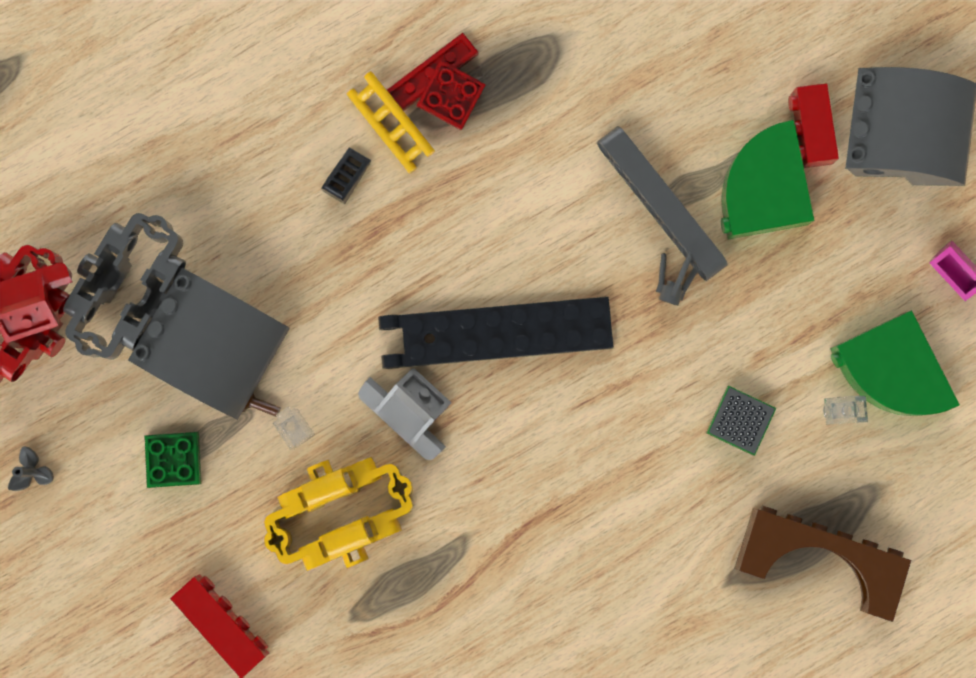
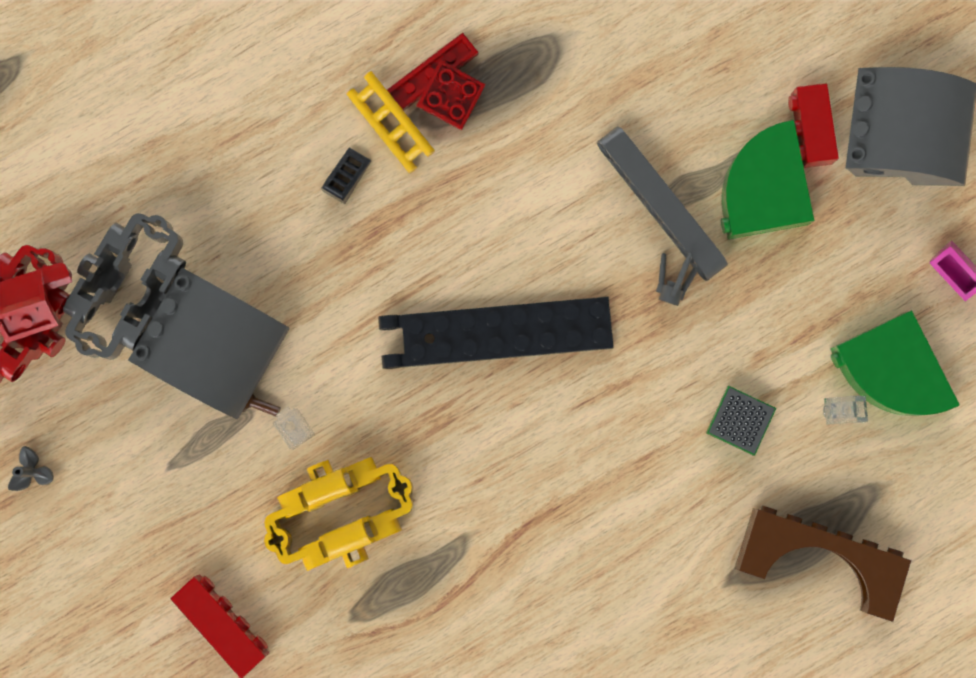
green tile [144,432,201,488] -> none
light grey plate [358,368,451,460] -> none

